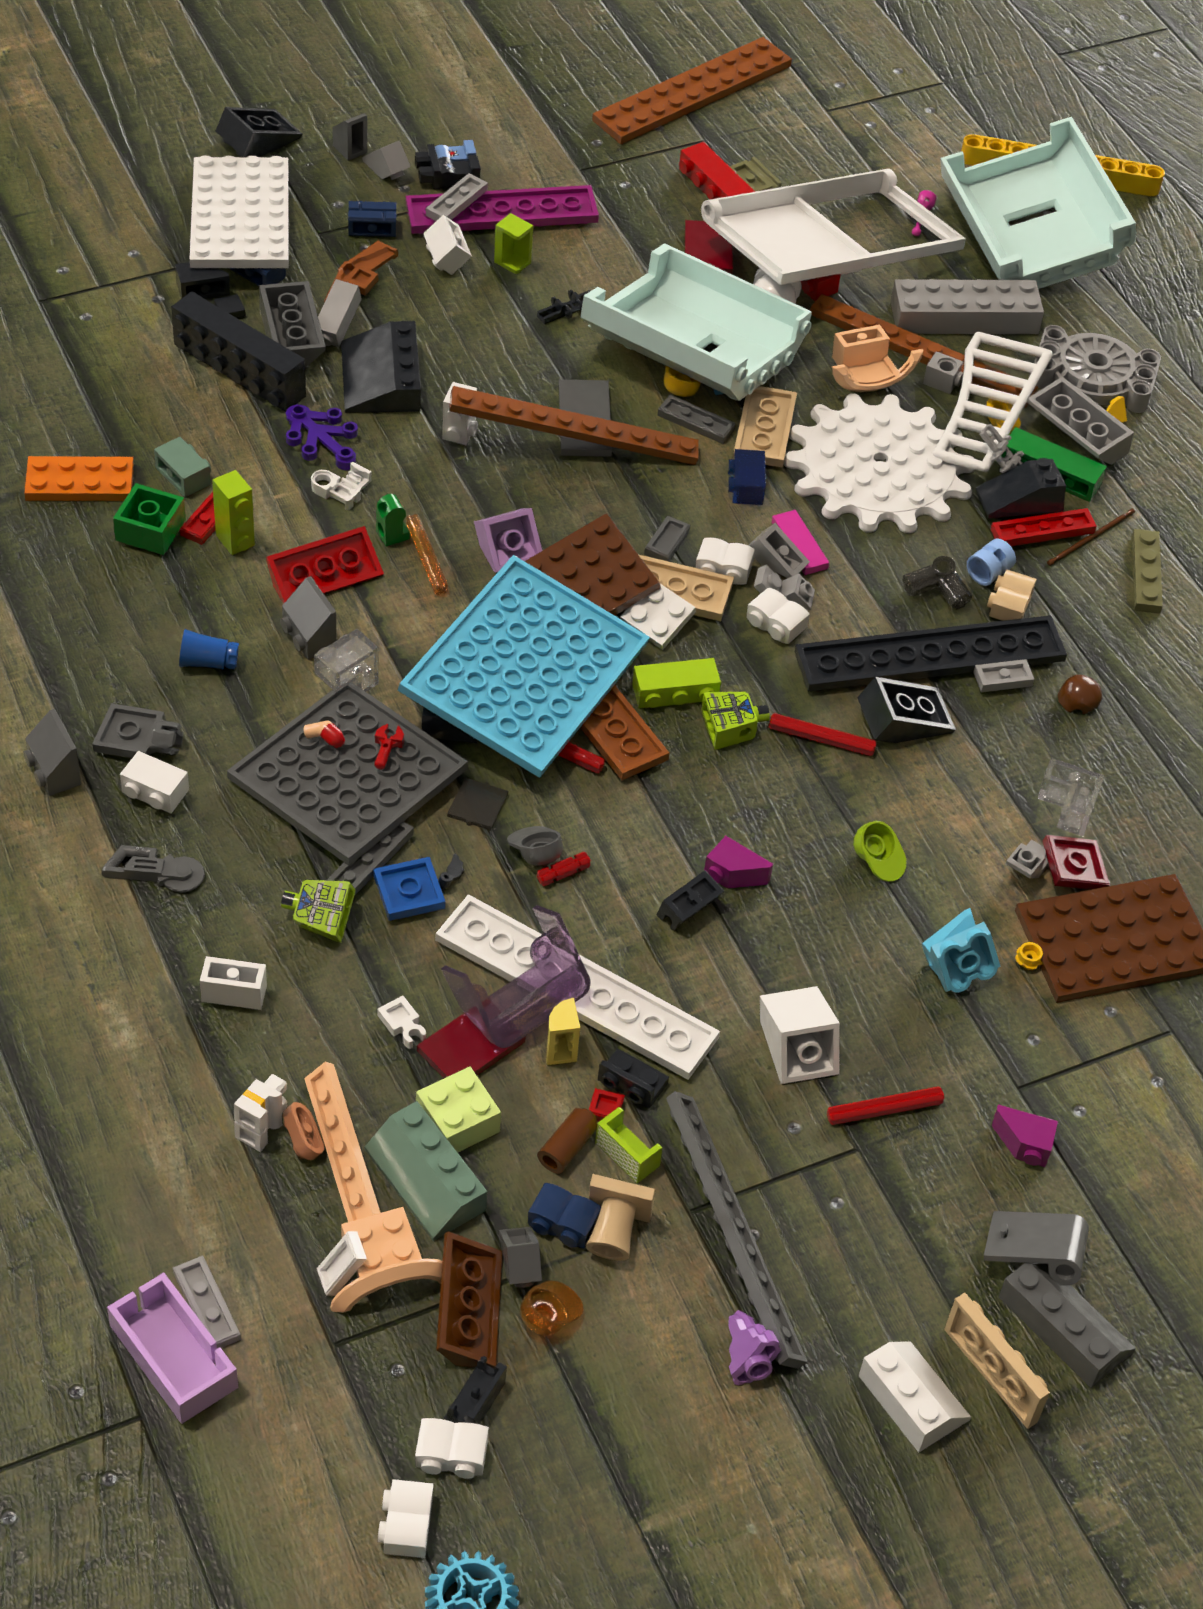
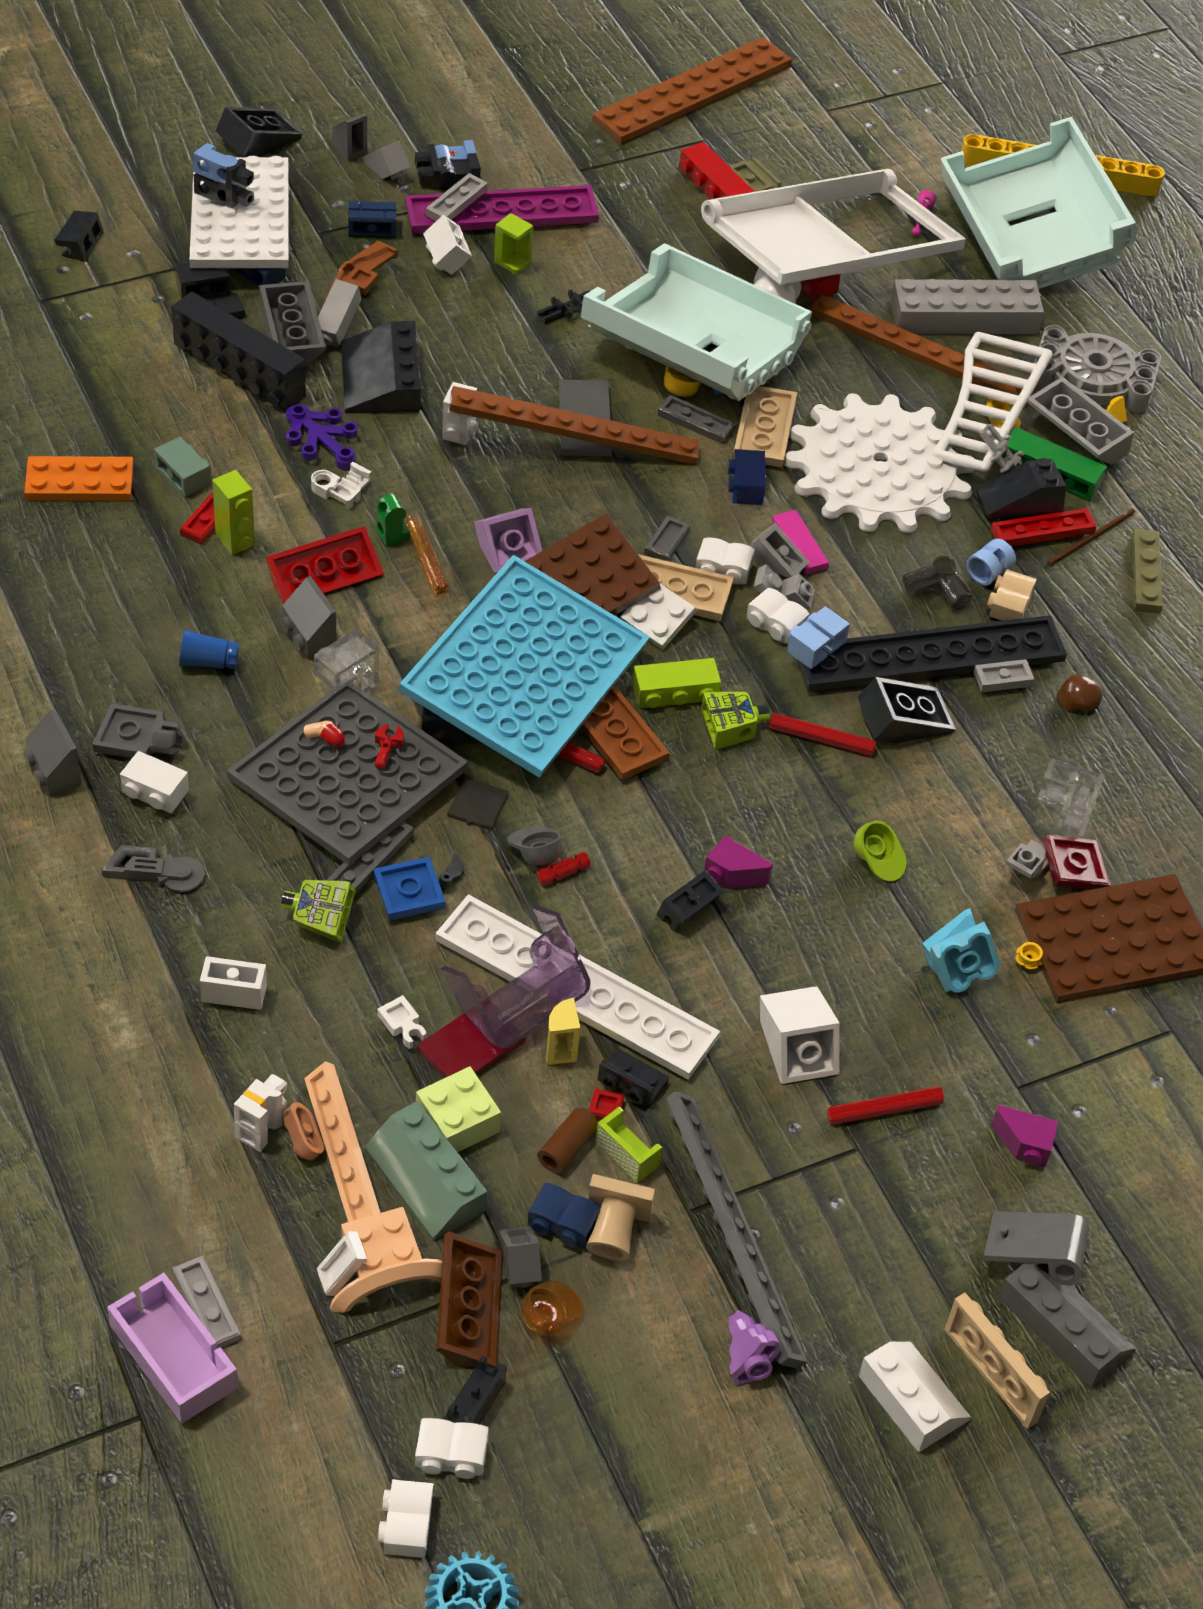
green brick [113,483,186,555] -> none
dark red tile [684,220,733,274] -> none
light nougat piece [832,325,923,392] -> none
light grey brick [923,351,963,394] -> none
none -> black hinge [54,211,104,262]
none -> black hips [193,143,254,208]
none -> light blue piece [787,606,850,669]

